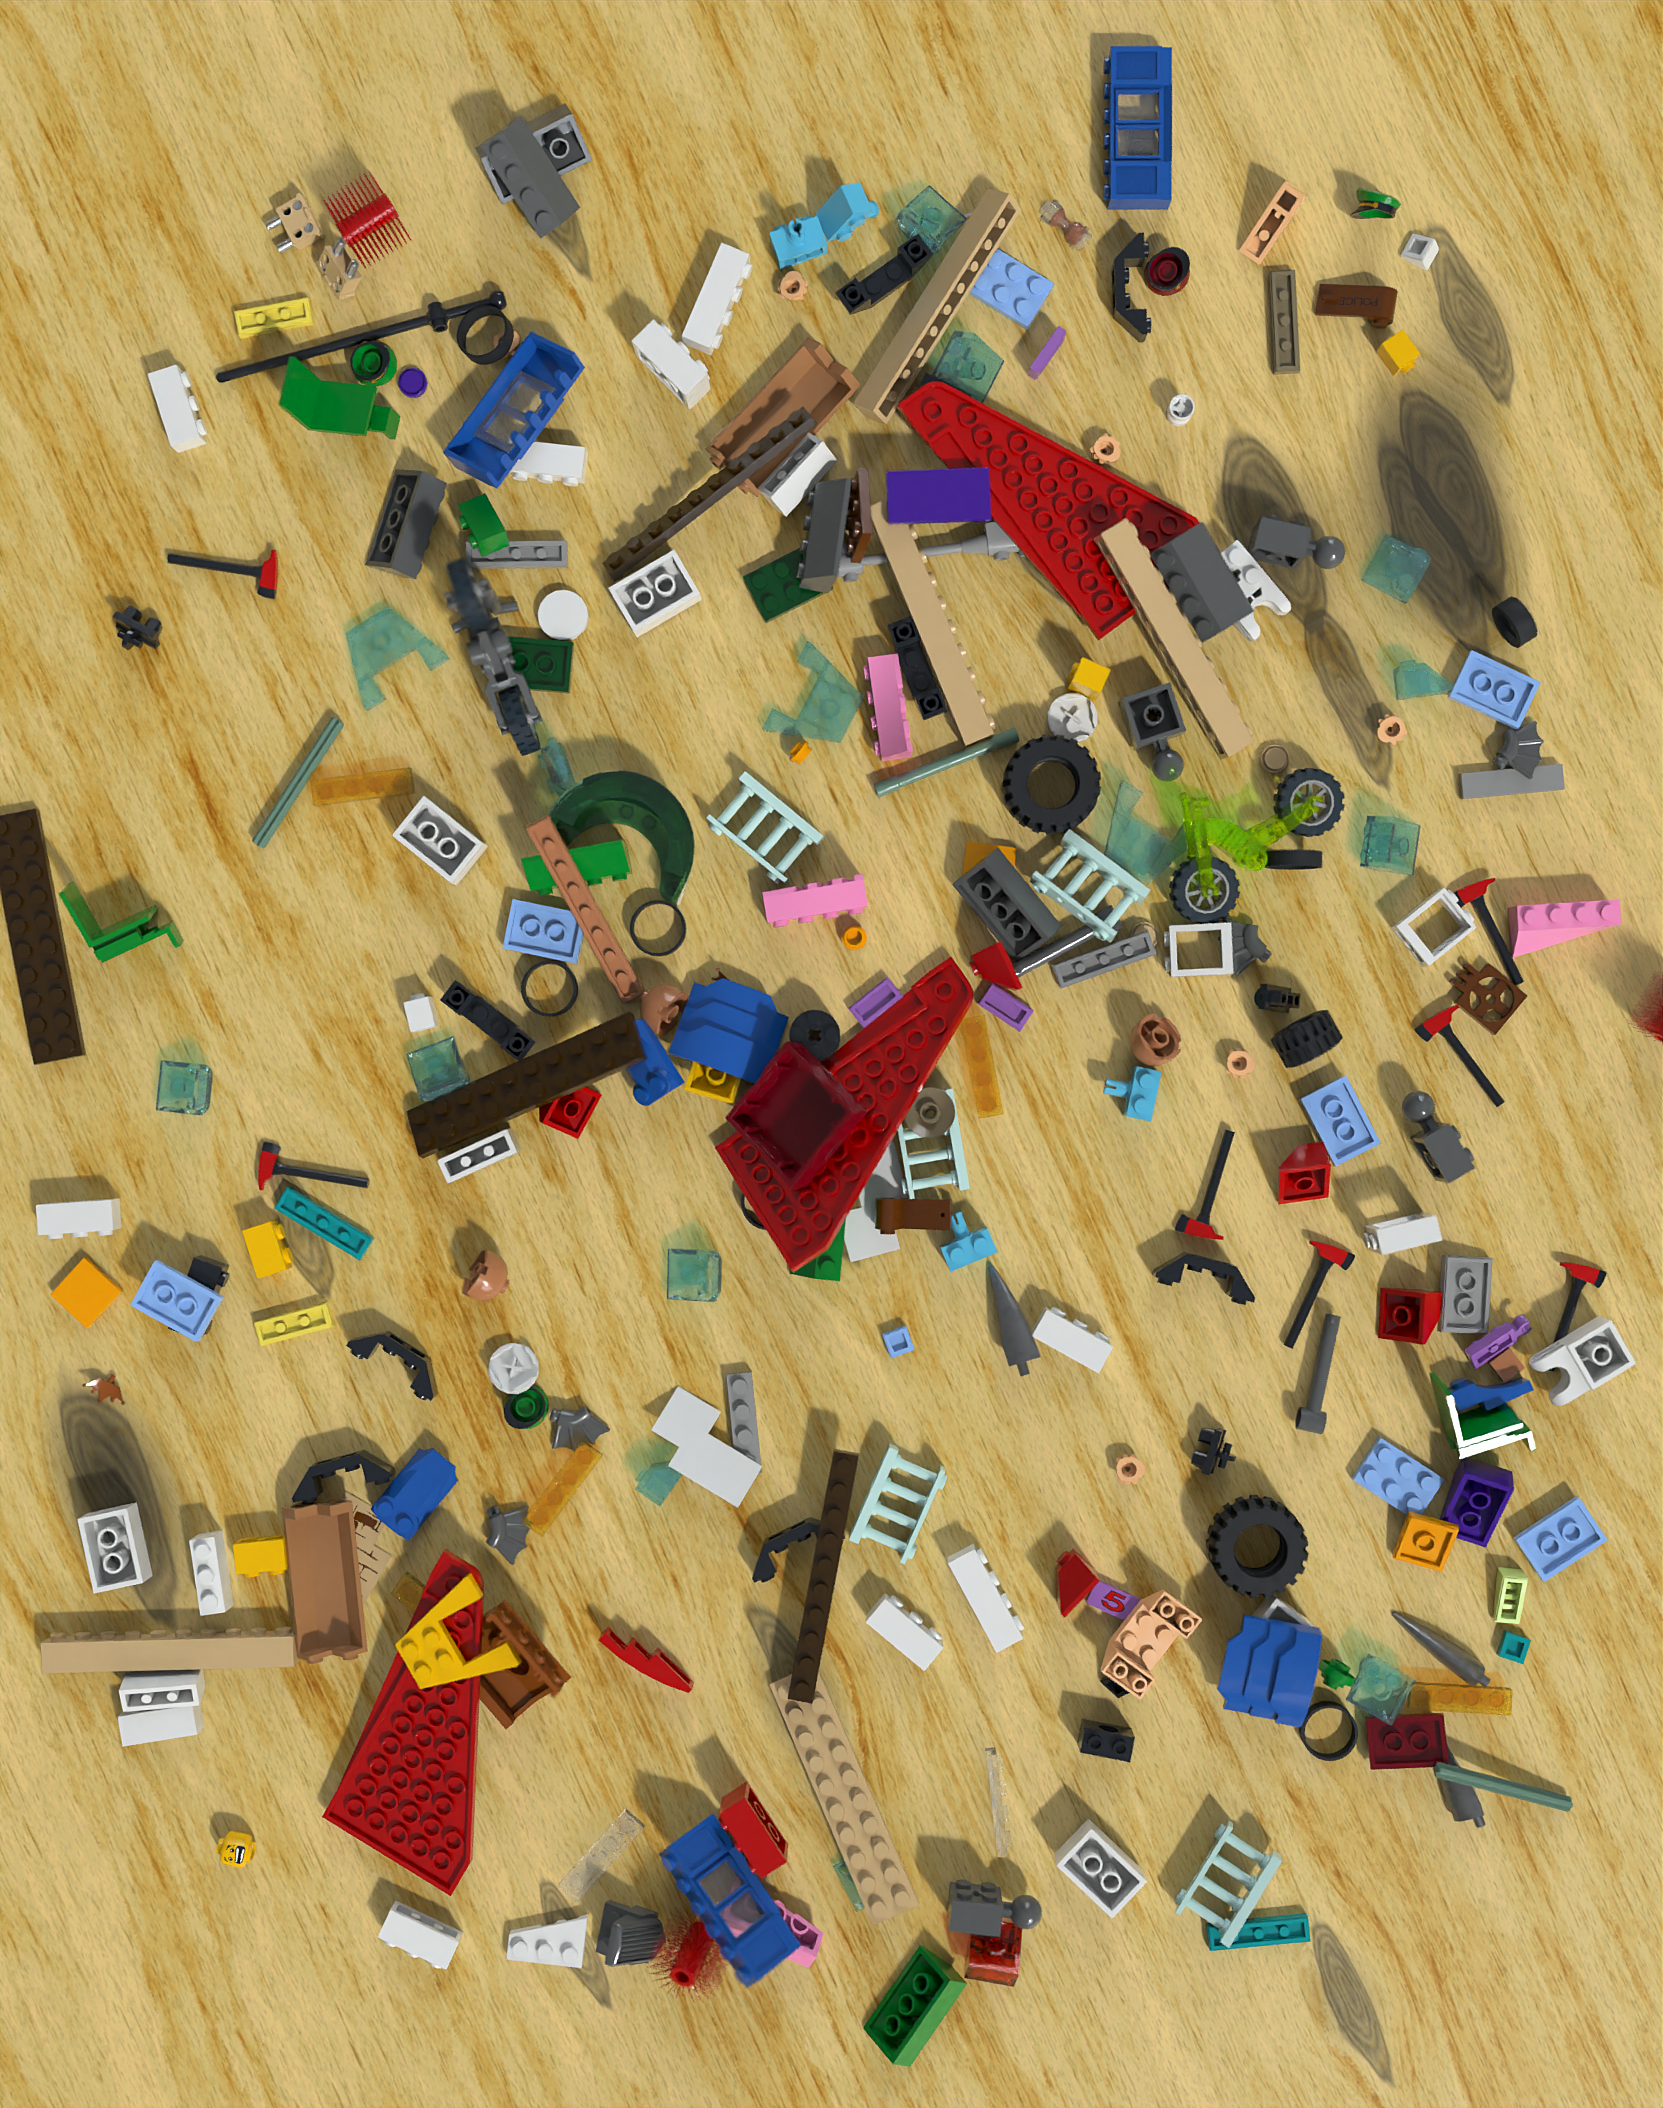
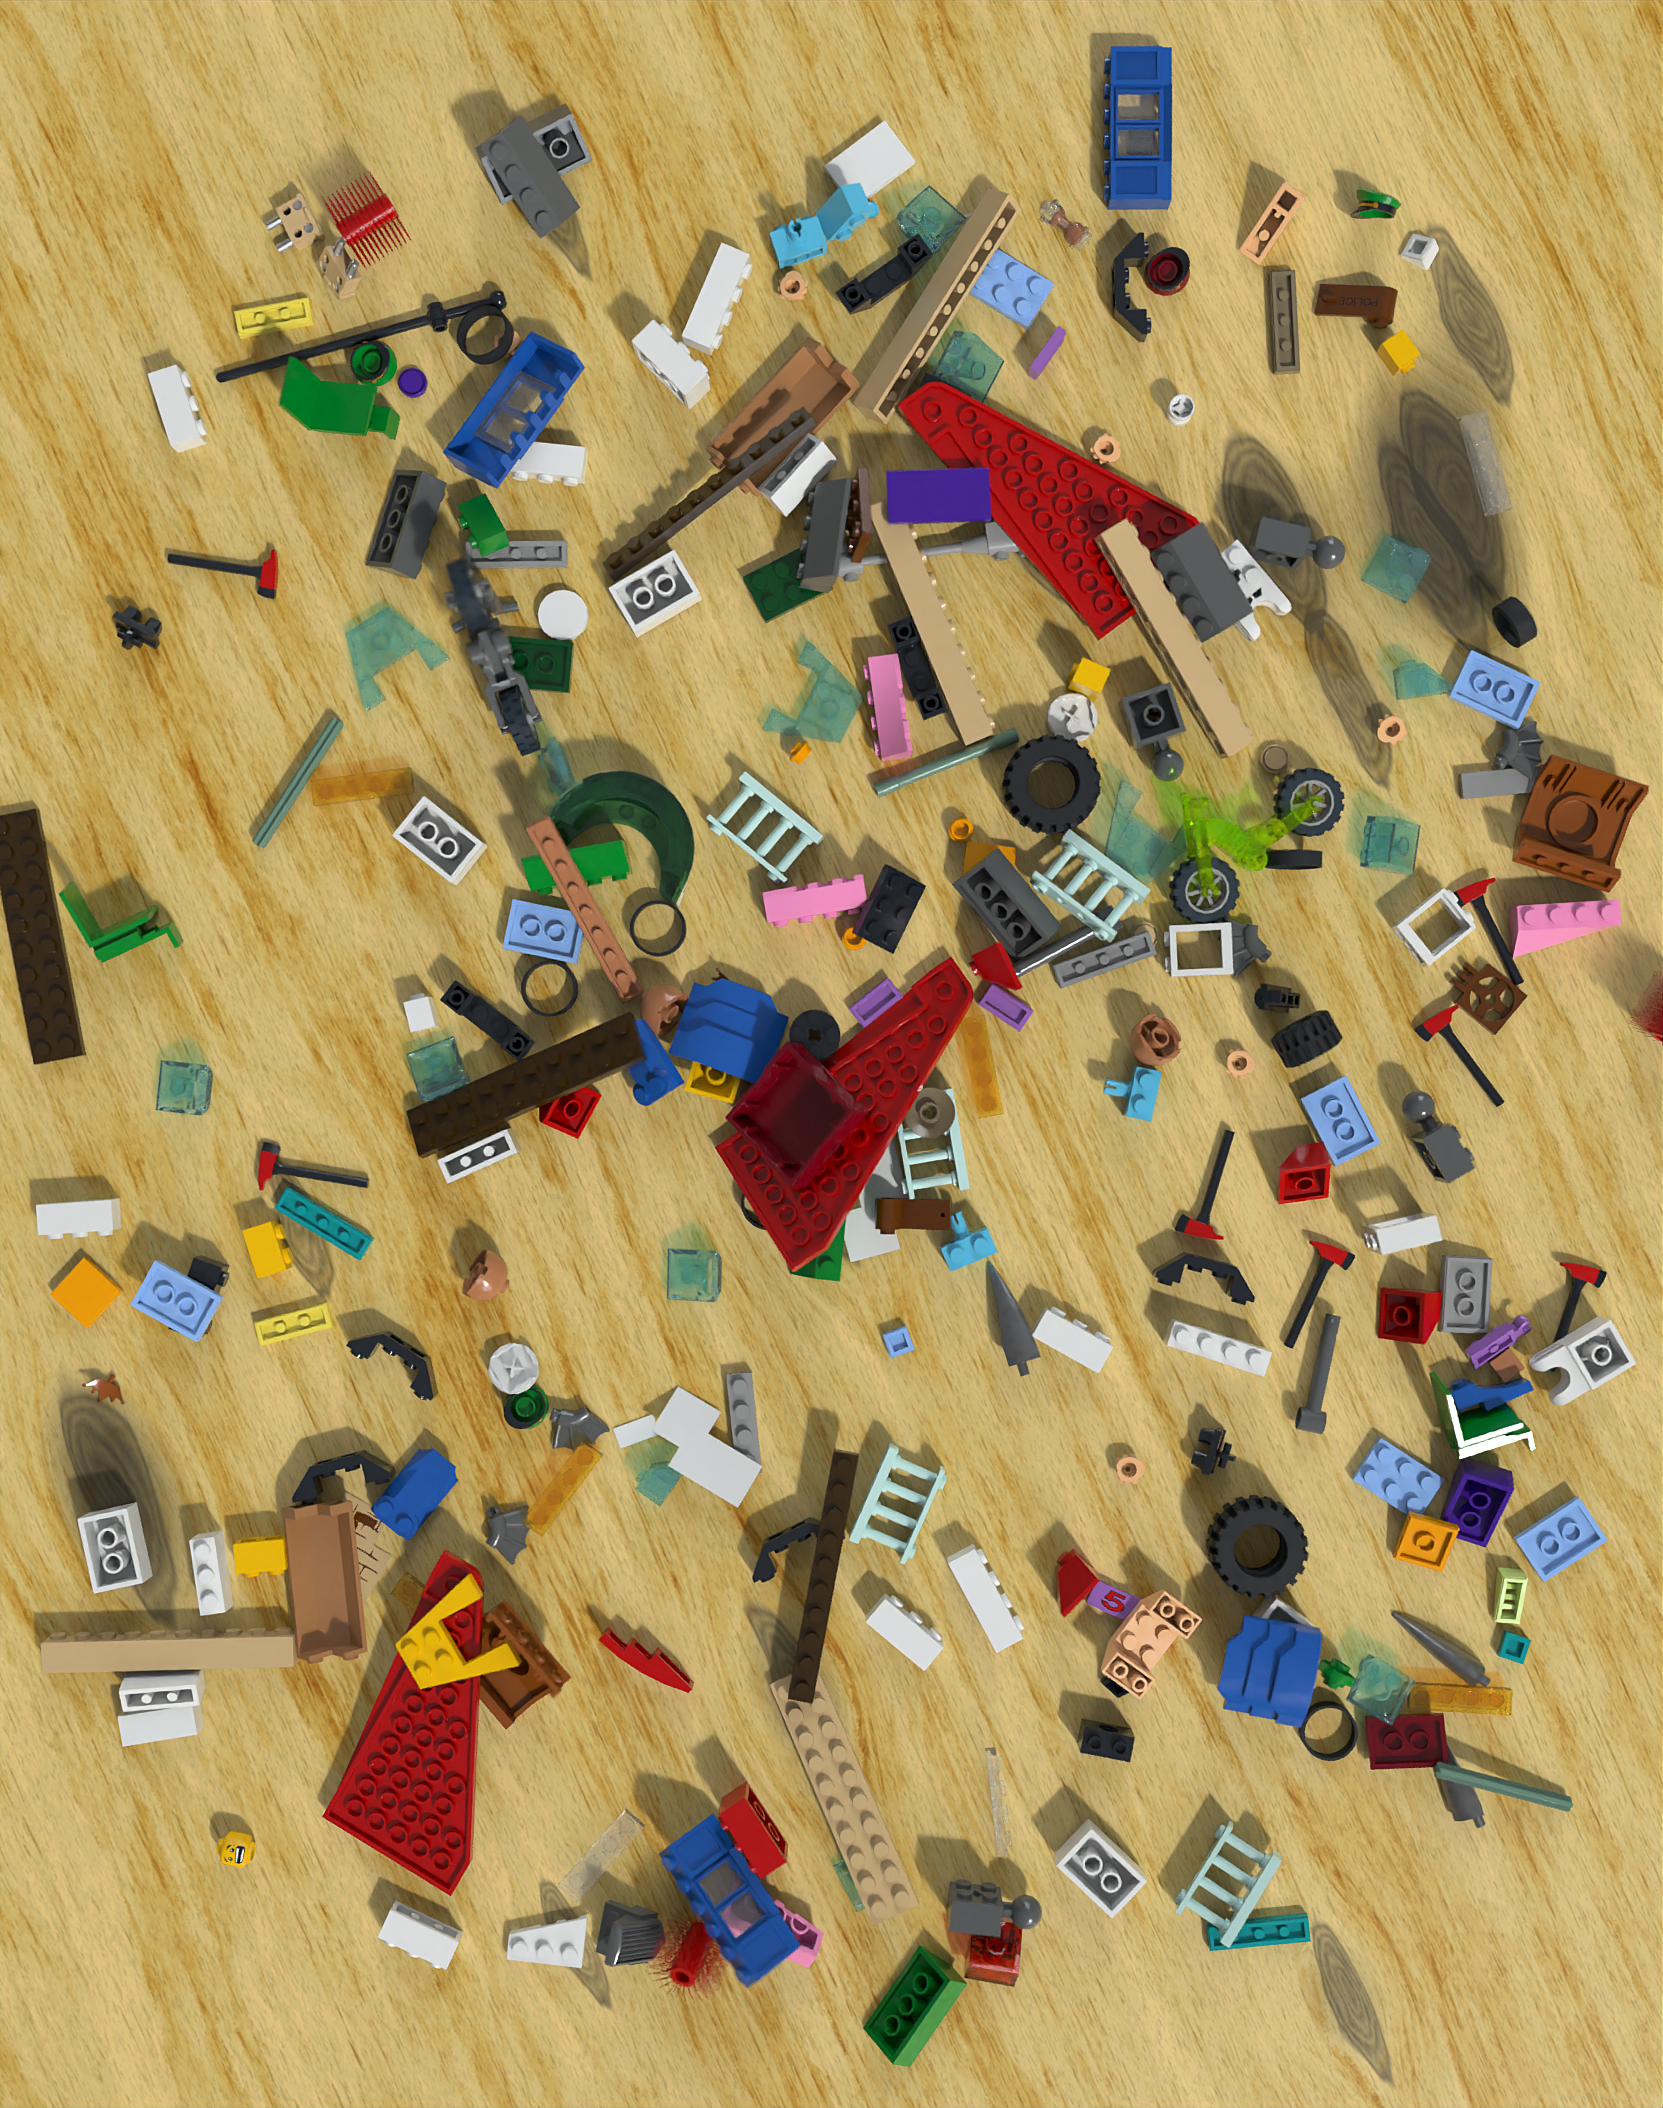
none -> white sticker [613,1414,658,1448]
none -> white tile [824,120,915,199]
none -> black plate [852,864,926,954]
none -> light orange plate [948,817,974,843]
none -> white brick [1163,1318,1272,1377]
none -> clear plate [1458,410,1513,517]
none -> dark orange panel [1512,754,1649,893]

